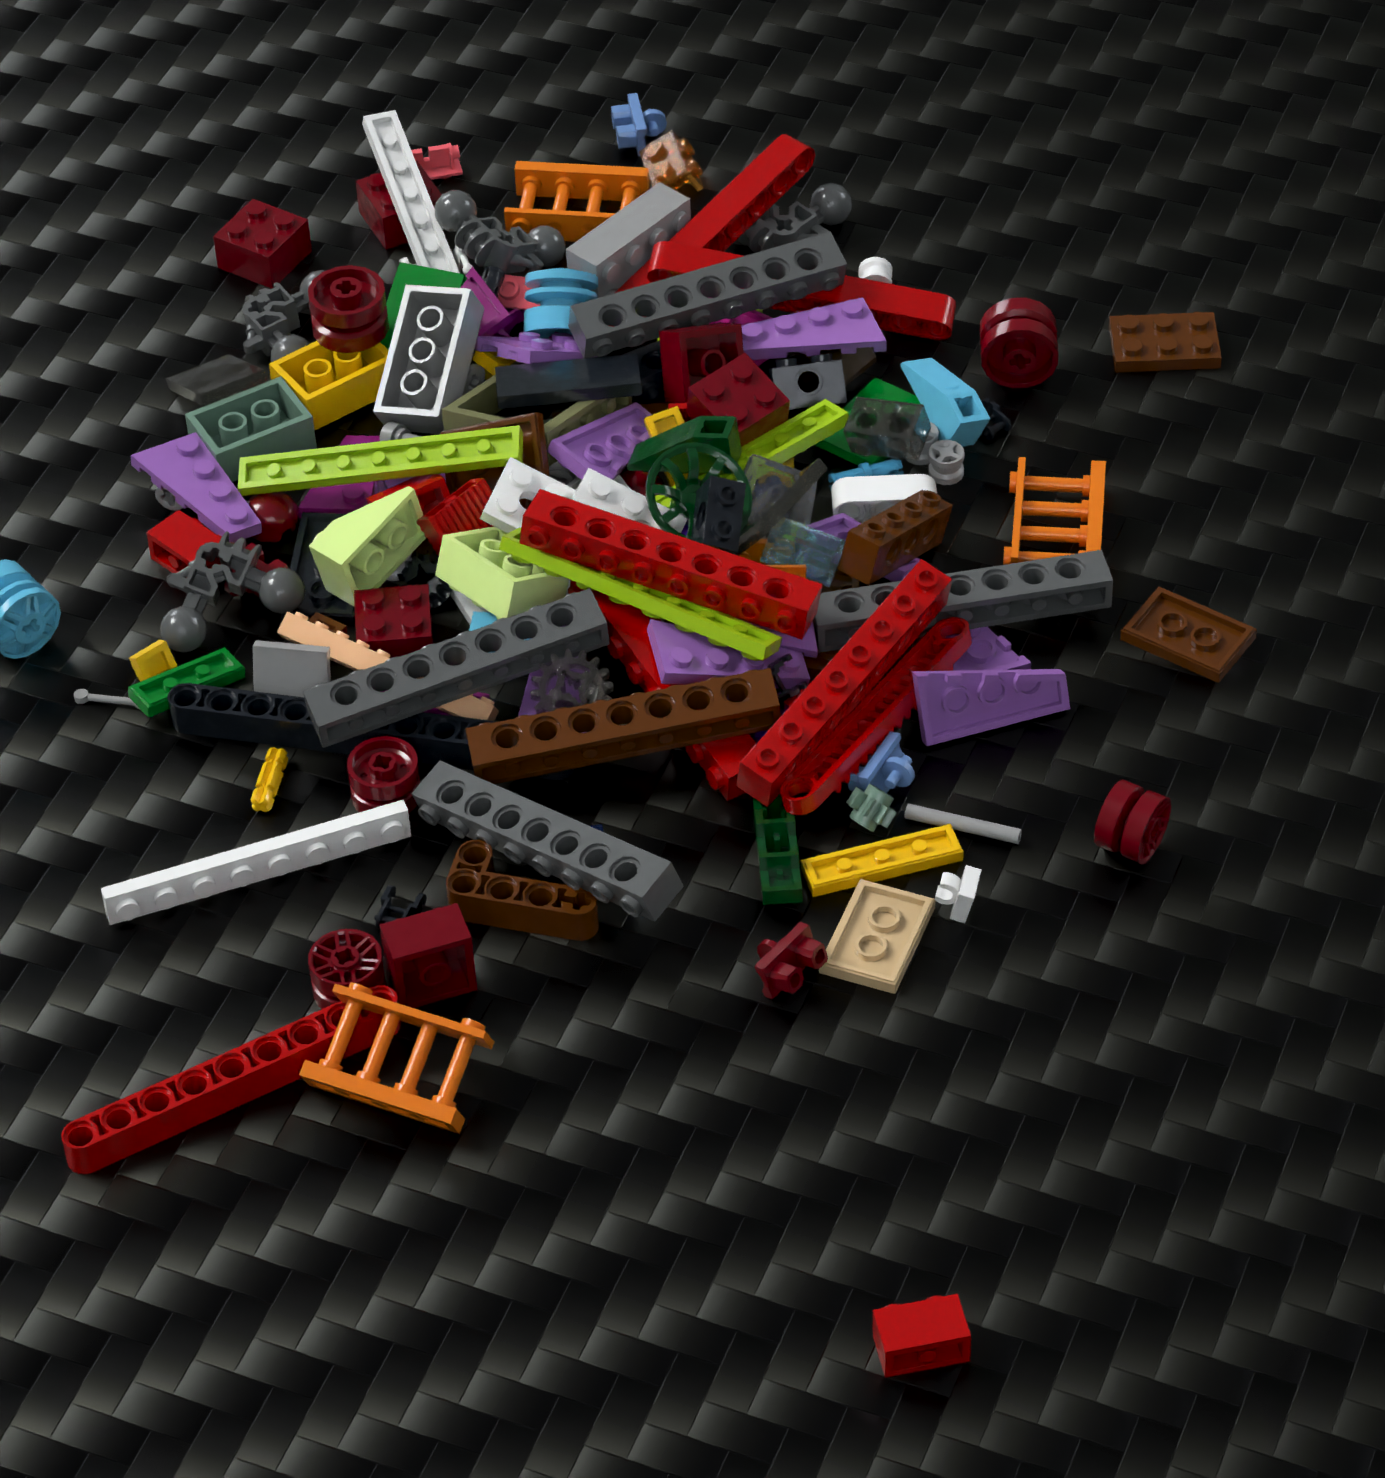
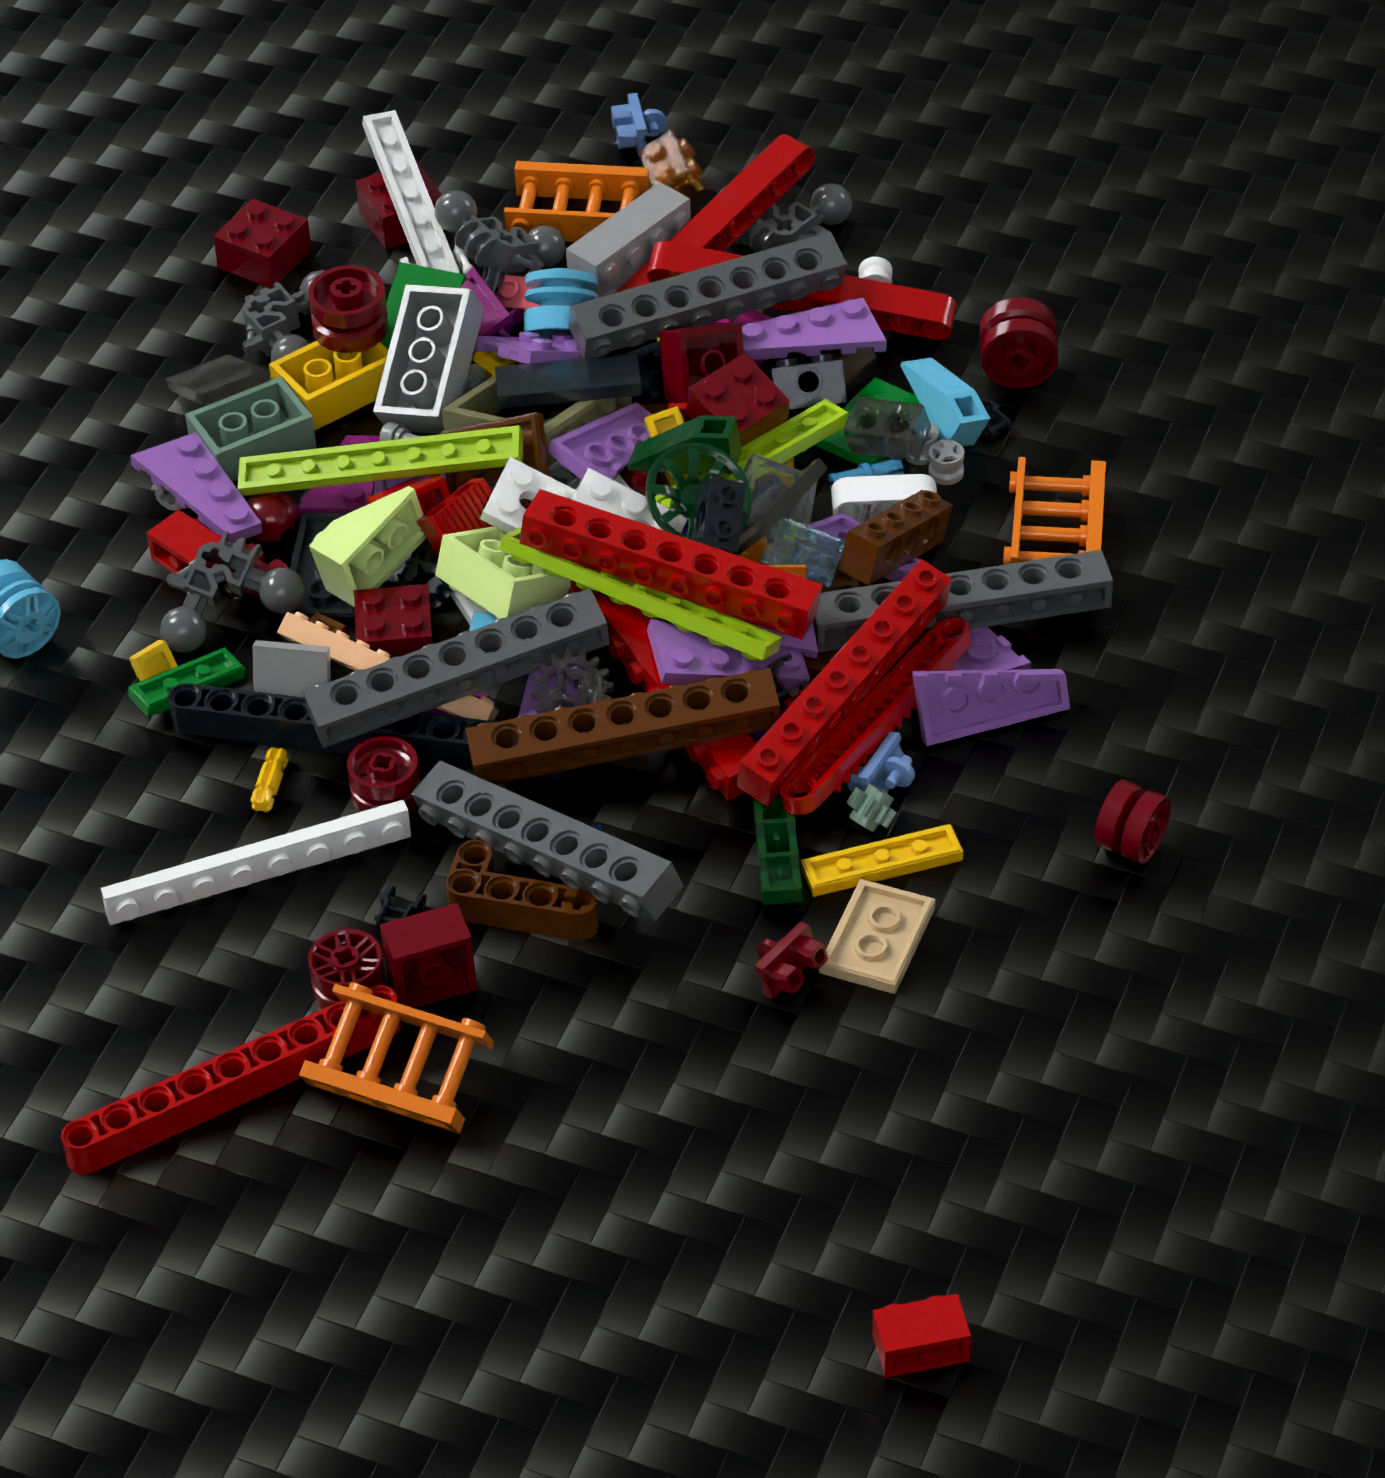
light grey hinge [74,689,140,710] -> none
coral hinge [411,143,463,180] -> none
light grey bar [904,803,1022,844] -> none
white tile [934,865,981,923] -> none
reddish brown plate [1109,312,1222,373] -> none
reddish brown tile [1120,587,1257,683] -> none

